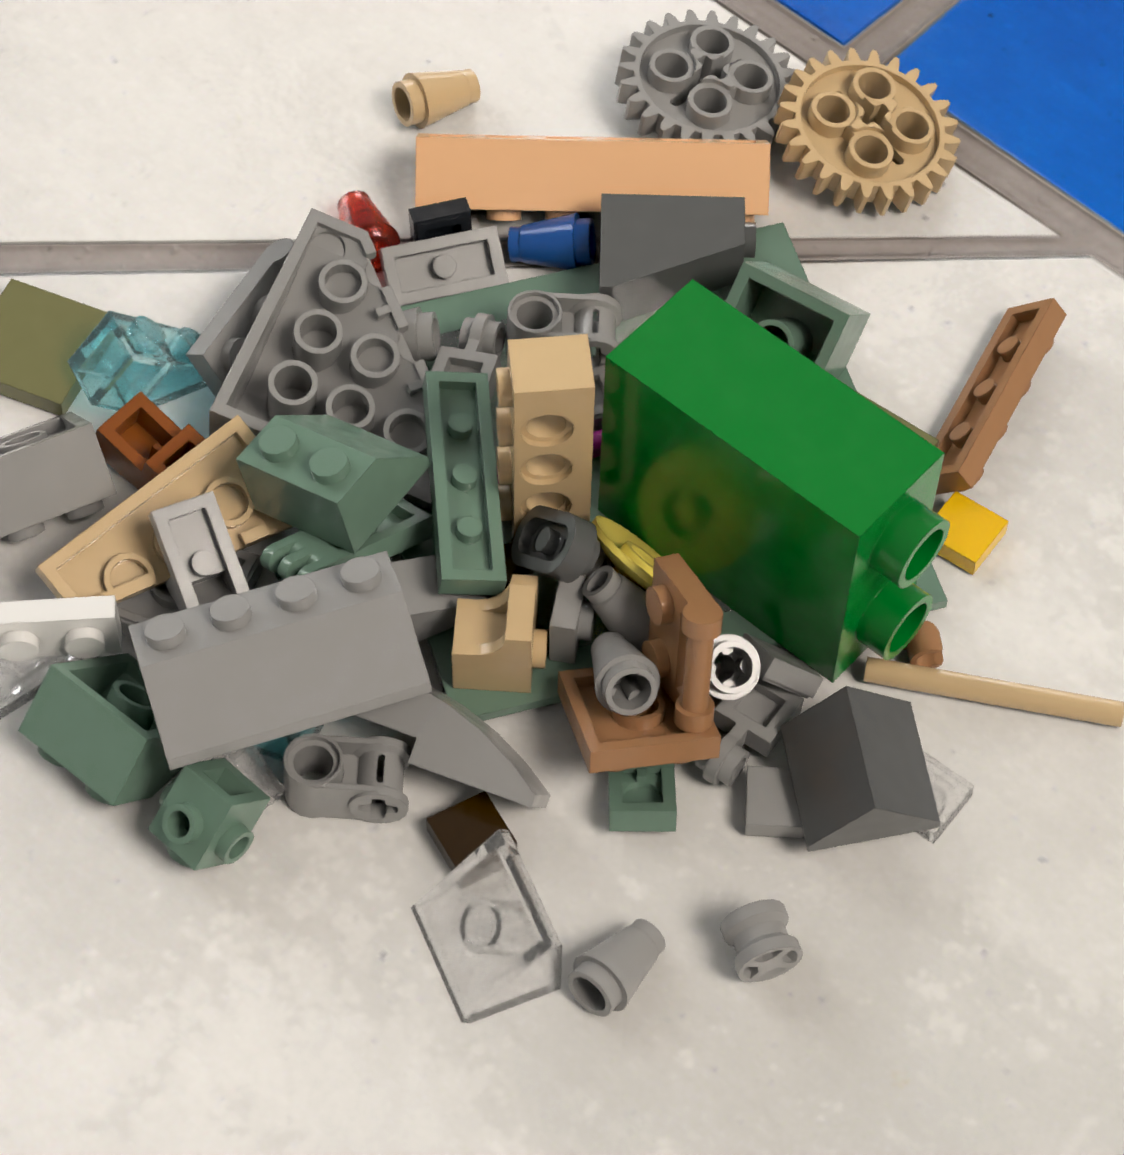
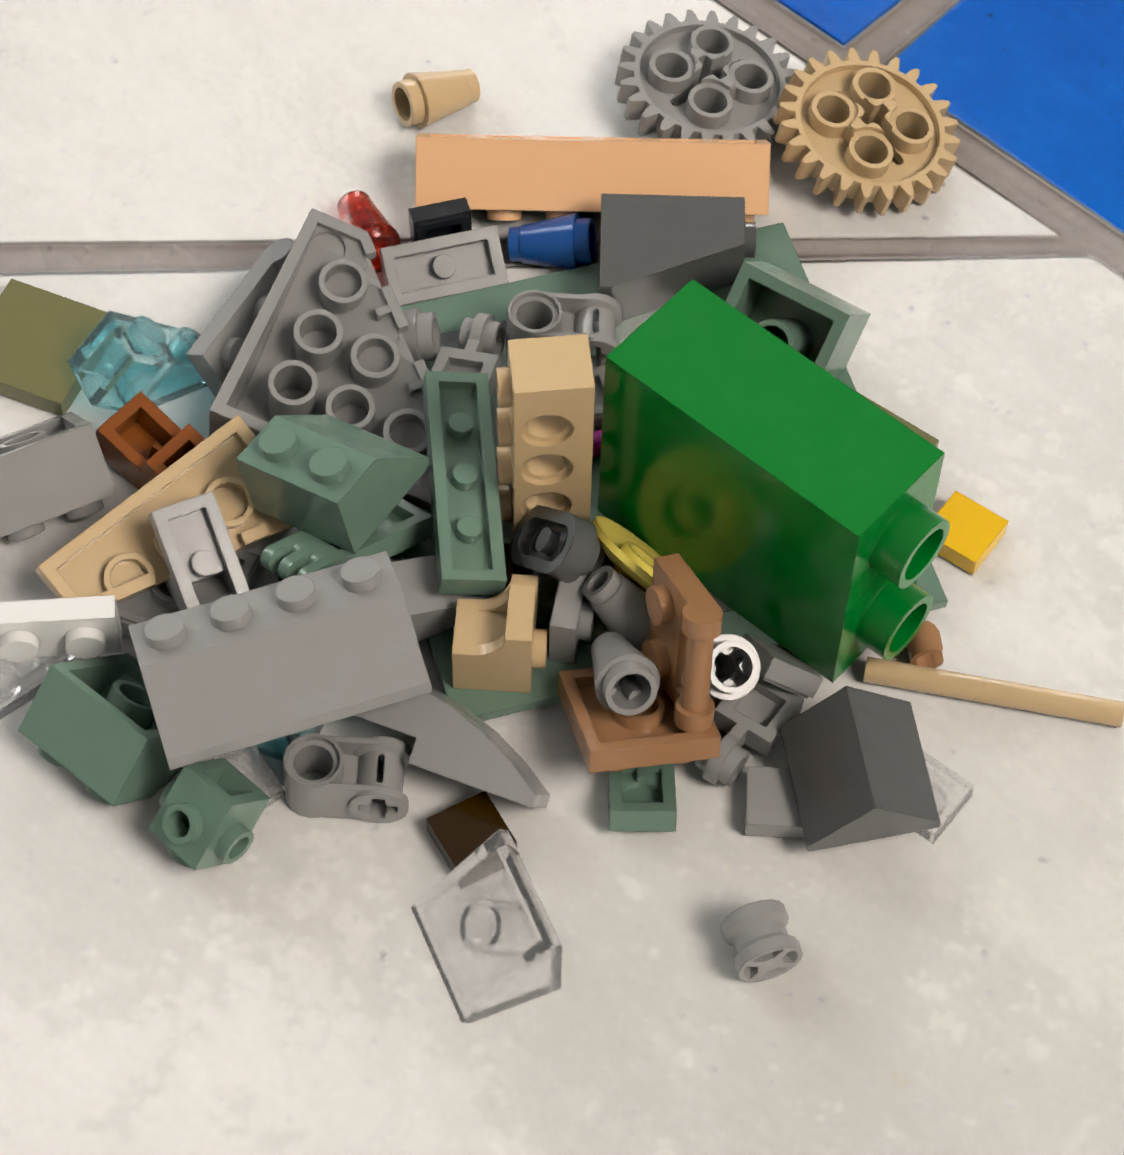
light grey cone [568,919,666,1016] -> none
medium nougat plate [936,298,1067,495] -> none

